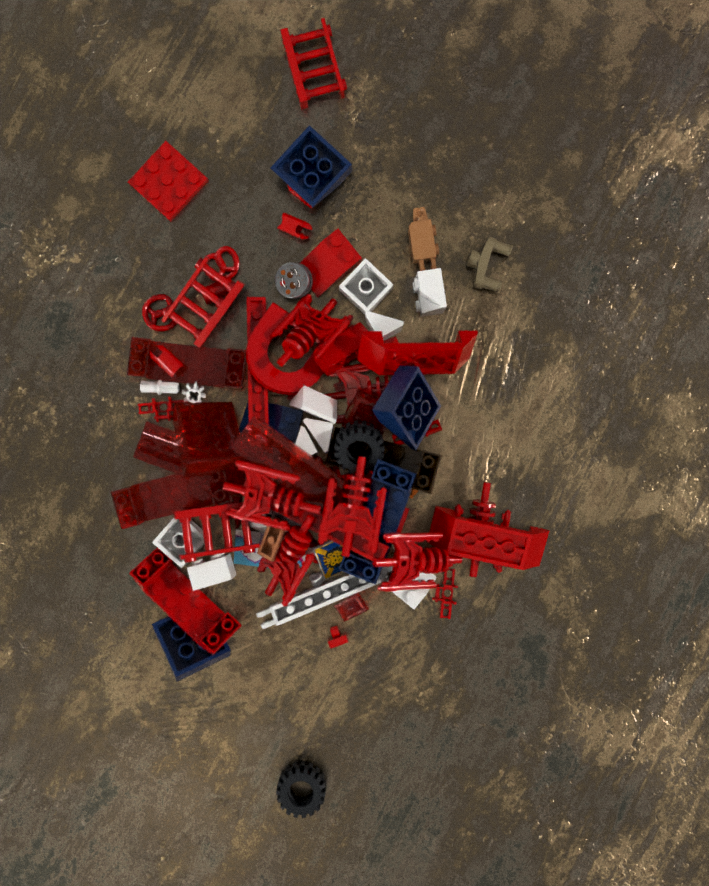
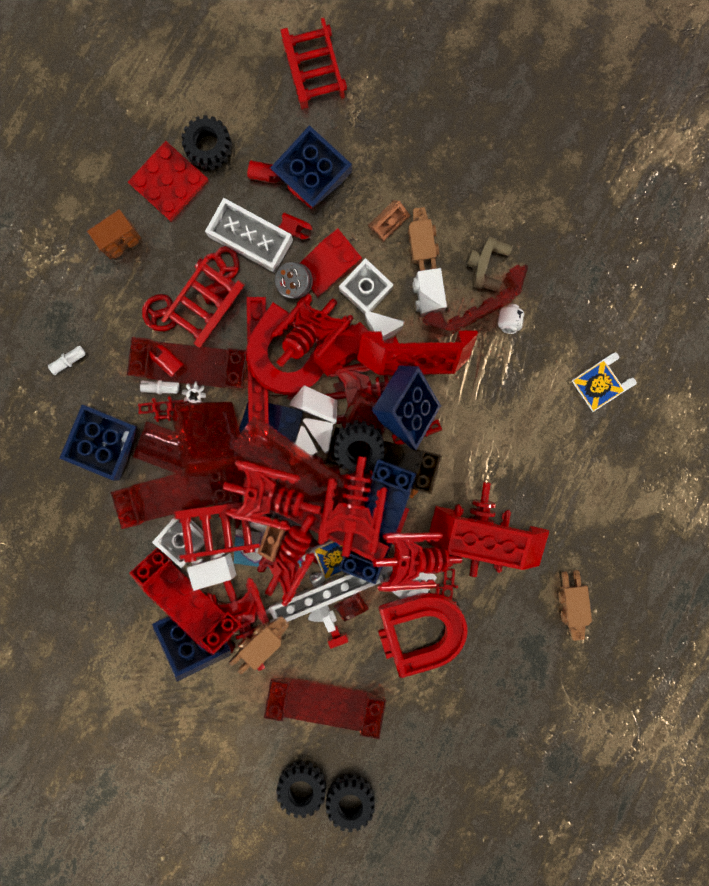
none -> white axle [48,346,85,375]
none -> dark blue slope [59,405,137,481]
none -> dark orange brick [87,209,142,259]
none -> black tyre [181,115,232,170]
none -> white brick [205,198,293,273]
none -> red bar [206,578,270,671]
none -> medium nougat hinge [229,616,289,675]
none -> red piece [247,160,281,183]
none -> clear red slope [264,677,386,739]
none -> white plate [308,605,337,633]
none -> black tyre [326,775,375,832]
none -> nougat slope [368,200,410,242]
none -> red piece [378,593,467,678]
none -> clear red slope [420,264,528,337]
none -> white head [498,304,524,334]
none -> medium nougat hinge [558,570,592,641]
none -> flag [572,352,637,412]

